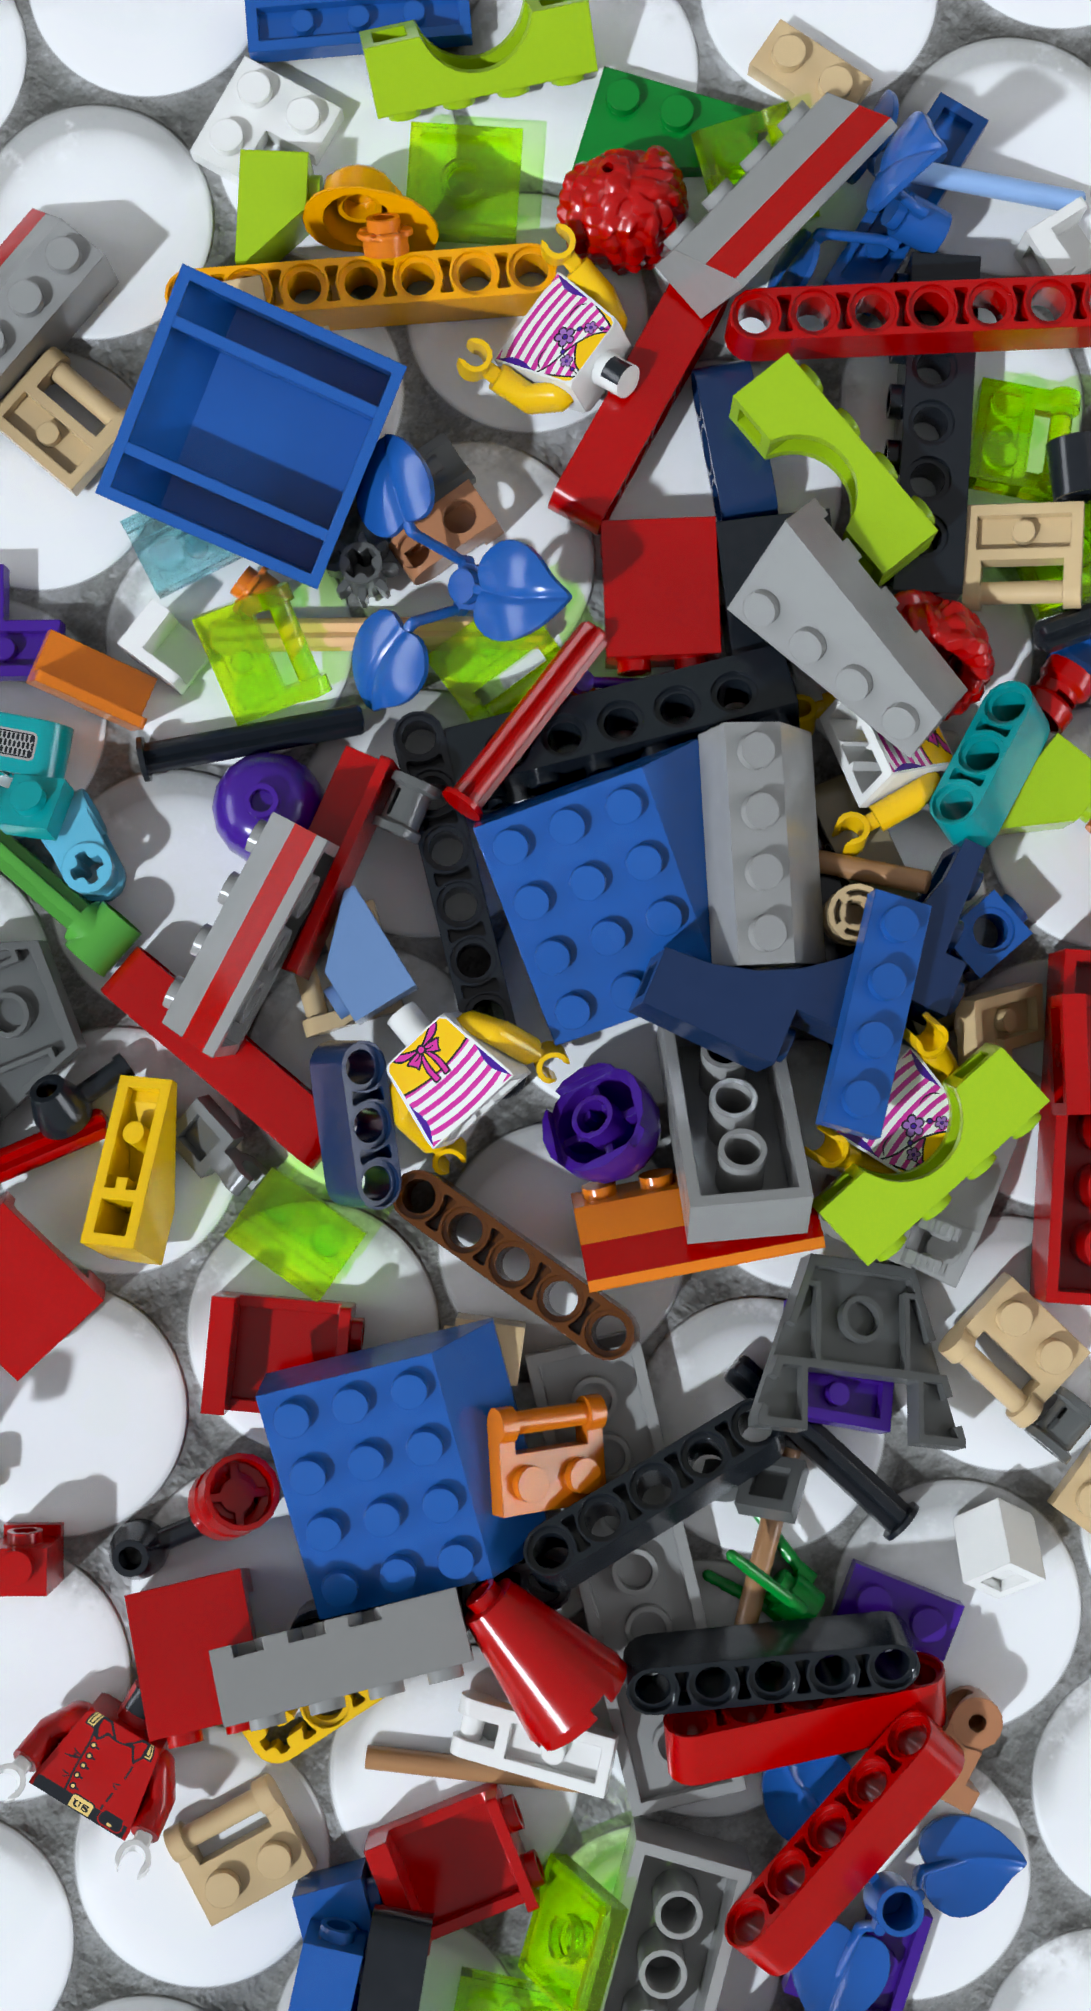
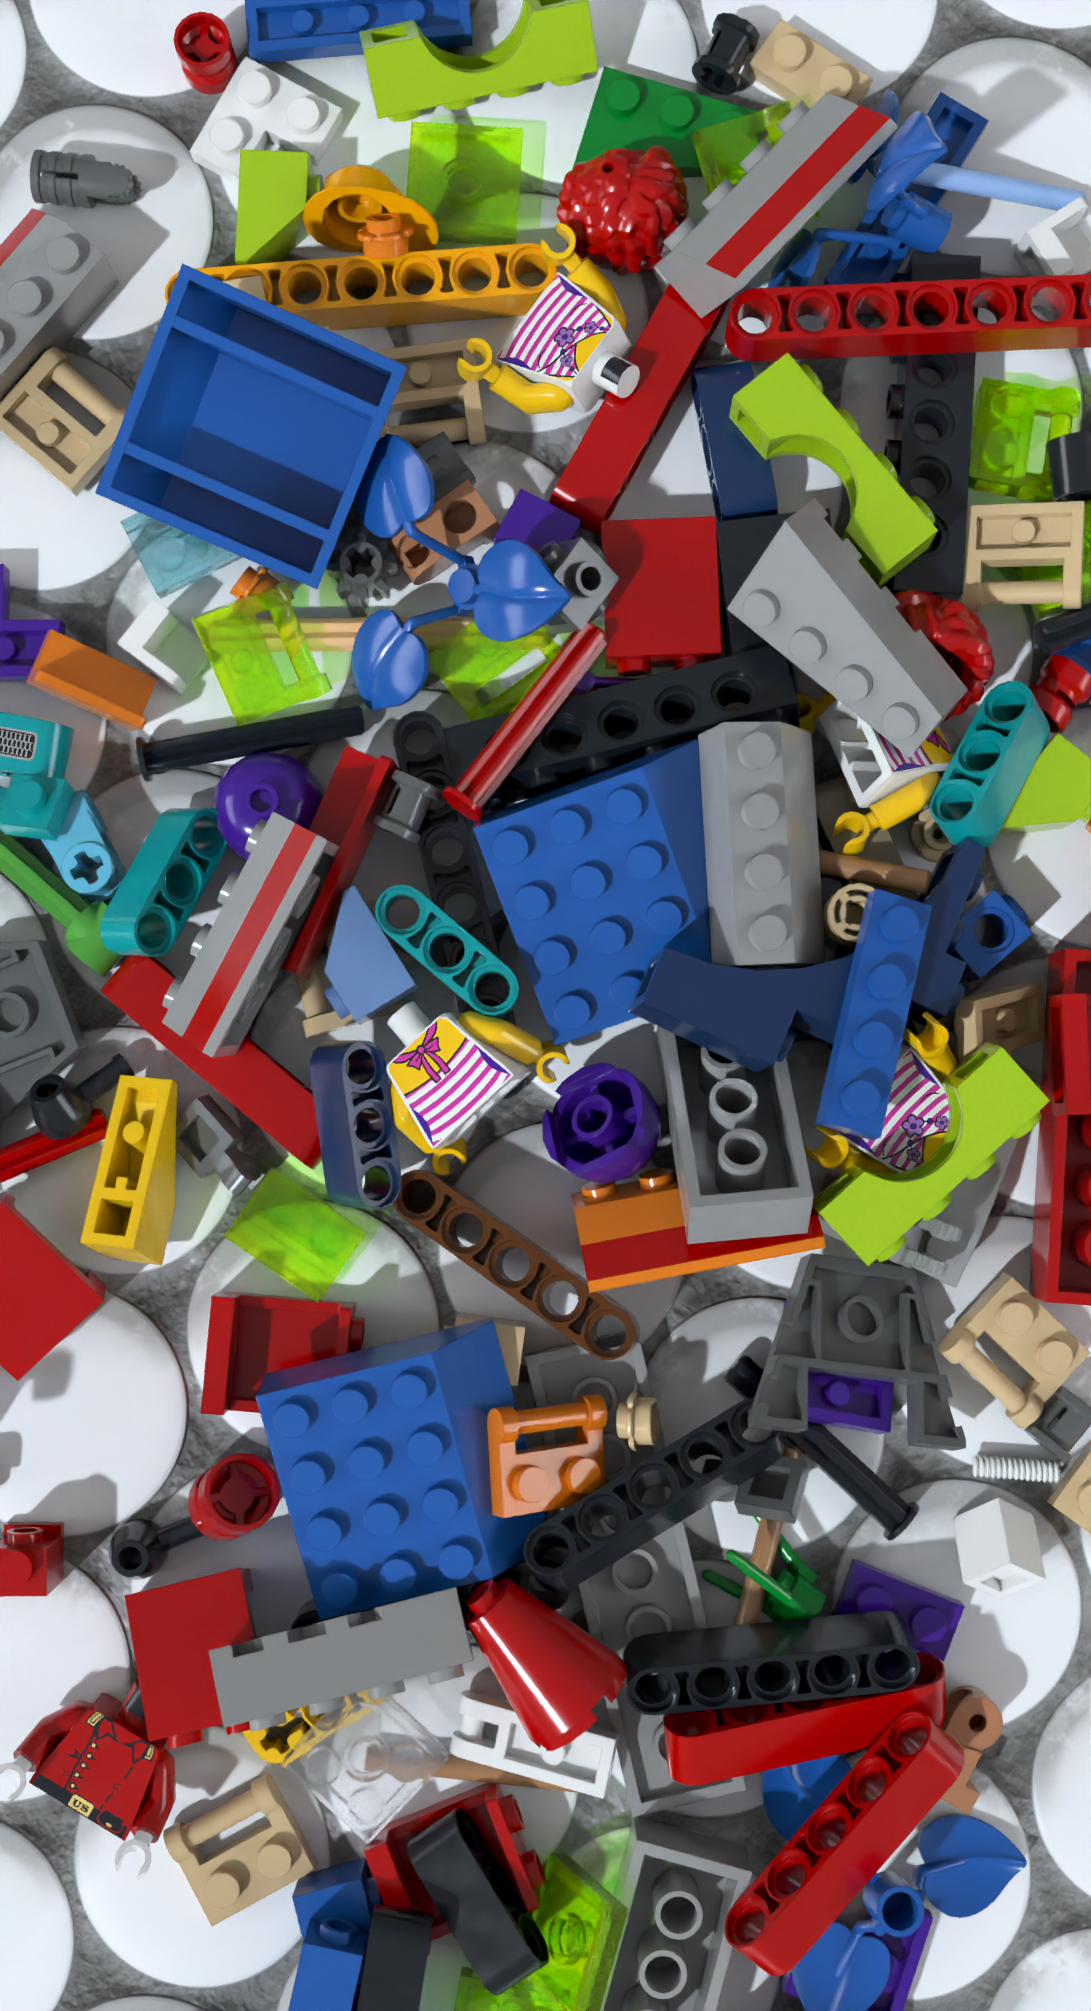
none -> dark grey hinge [30,149,142,209]
none -> teal beam [100,808,228,957]
none -> red wheel [173,12,238,95]
none -> clear plate [282,1689,449,1845]
none -> tan plate [375,338,486,447]
none -> teal beam [375,884,520,1018]
none -> black beam [407,1807,550,1996]
none -> dark purple window [494,488,581,552]
none -> dark grey brick [537,537,620,635]
none -> tan plate [616,1391,659,1451]
none -> black bush [692,13,760,95]
none -> tan plate [909,807,952,863]
none -> white piece [972,1455,1064,1483]

